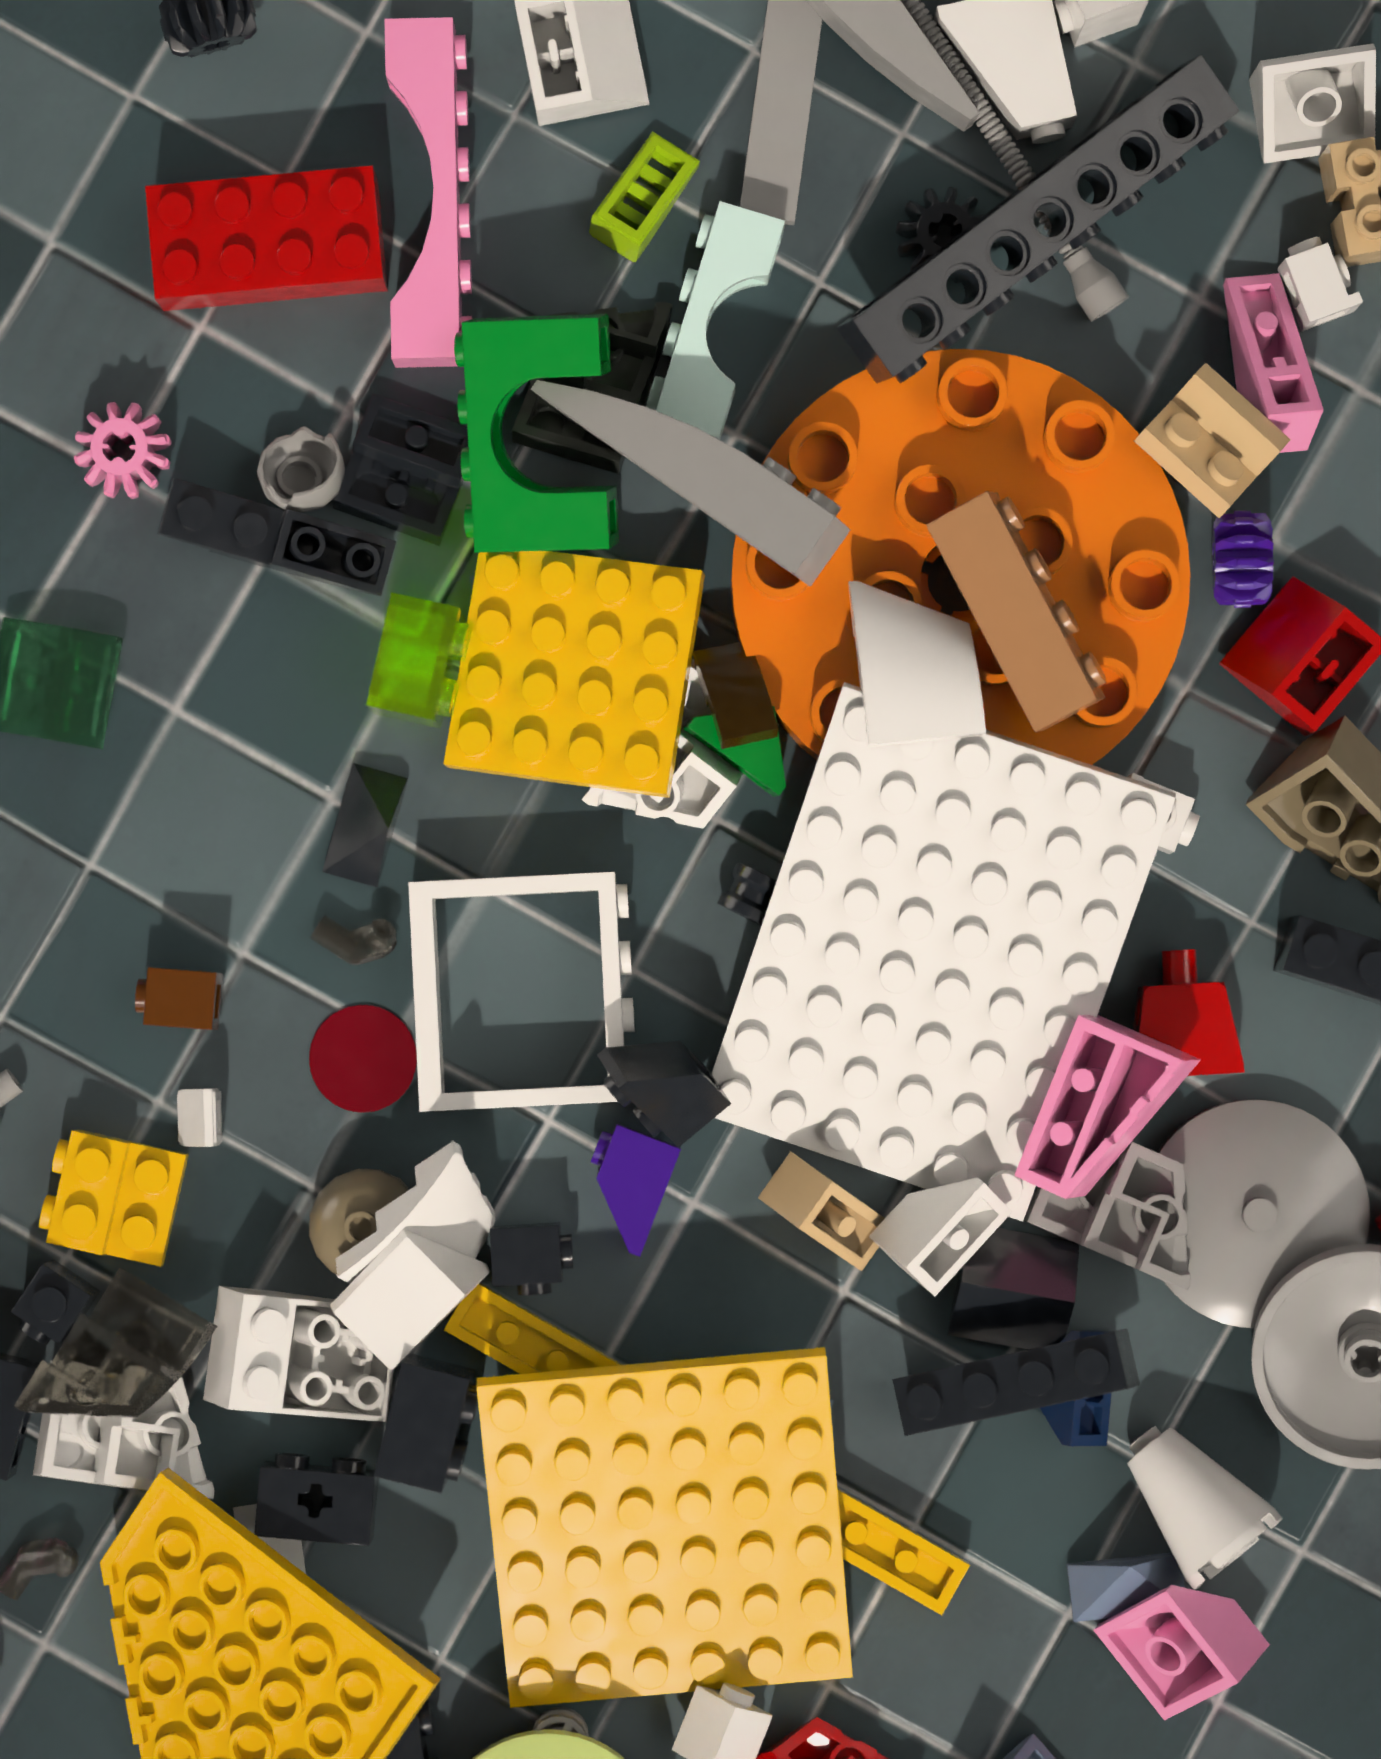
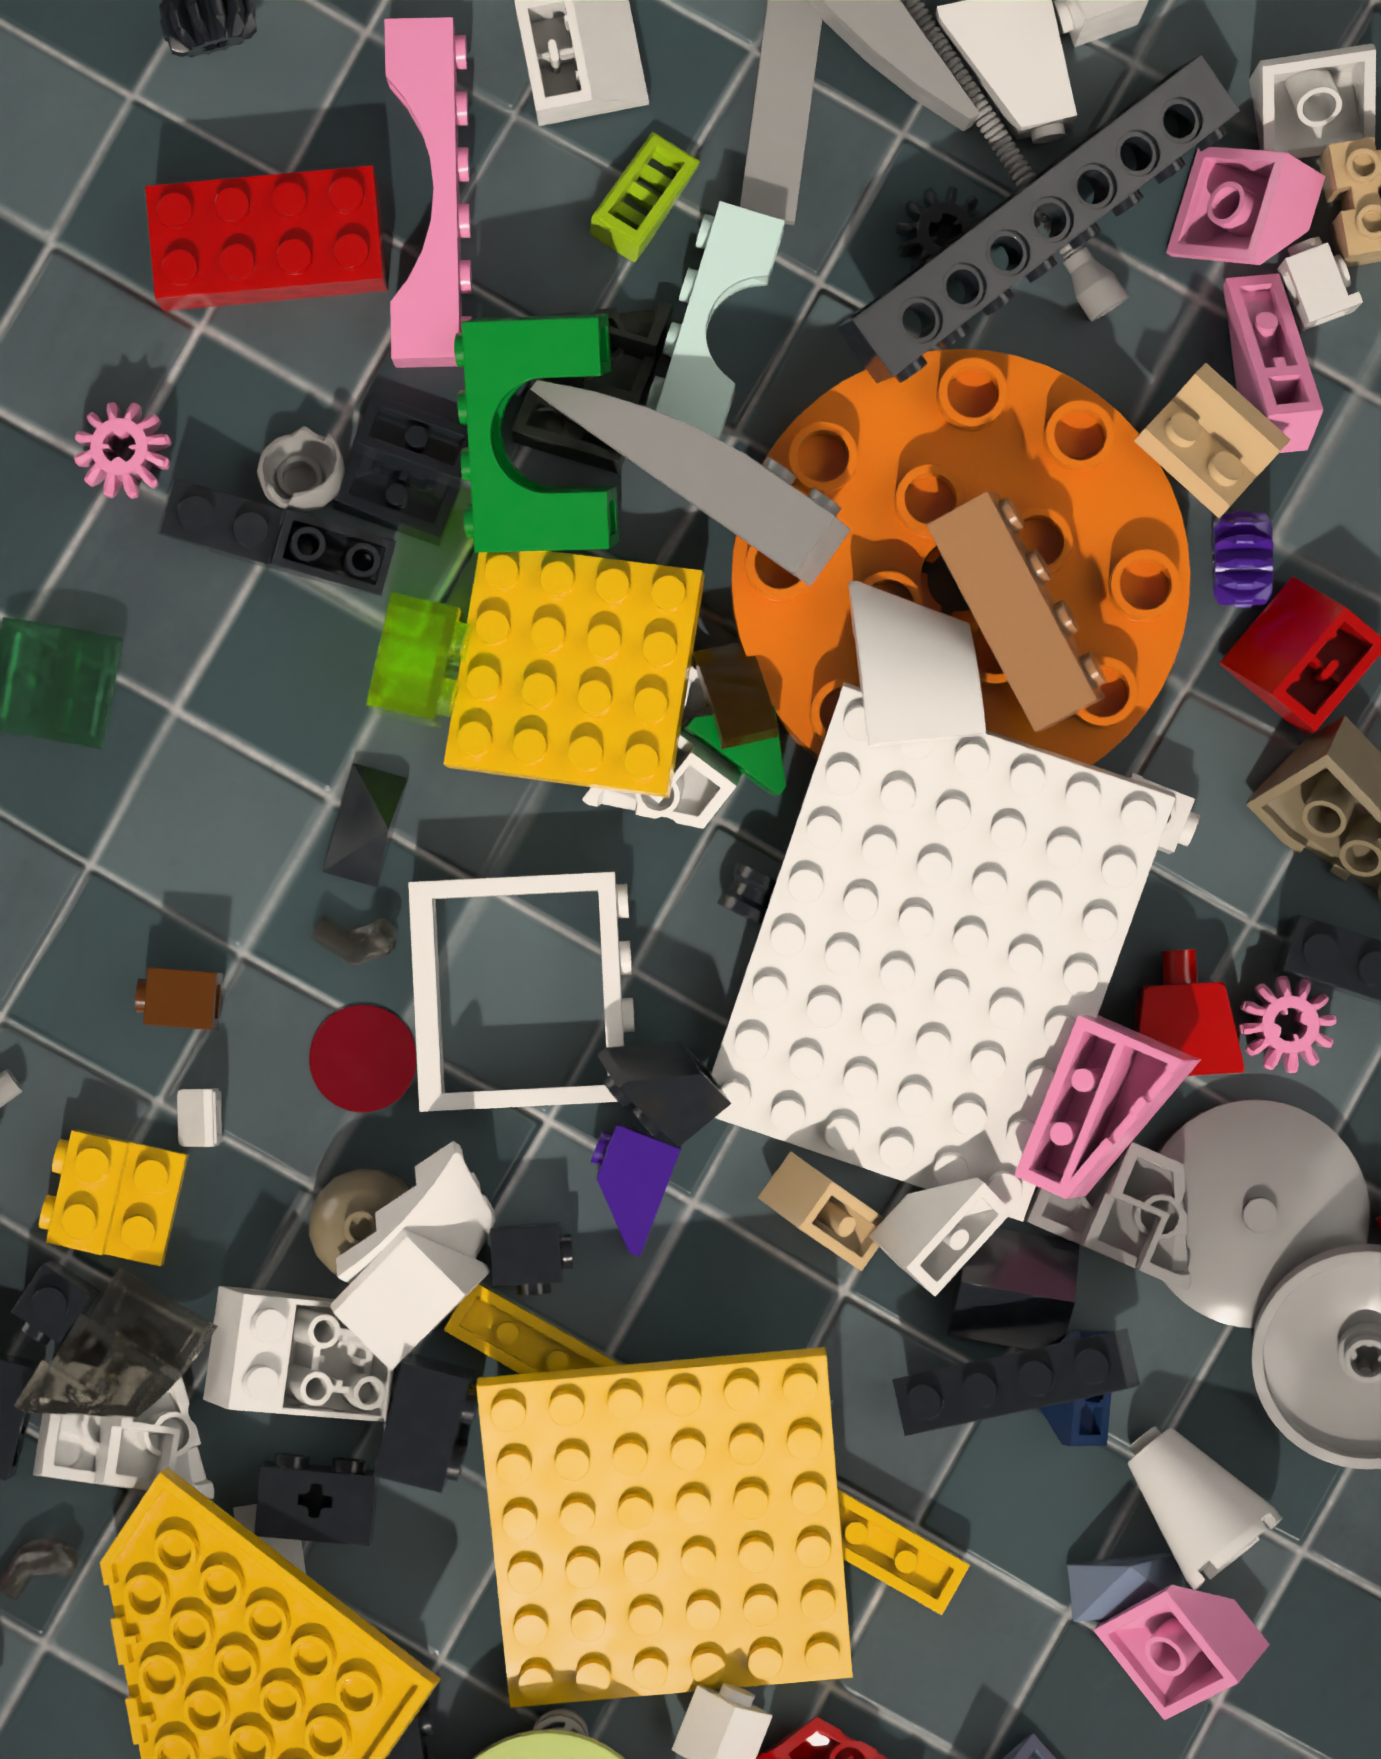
none -> bright pink slope [1166,147,1325,265]
none -> bright pink gear [1237,976,1337,1073]

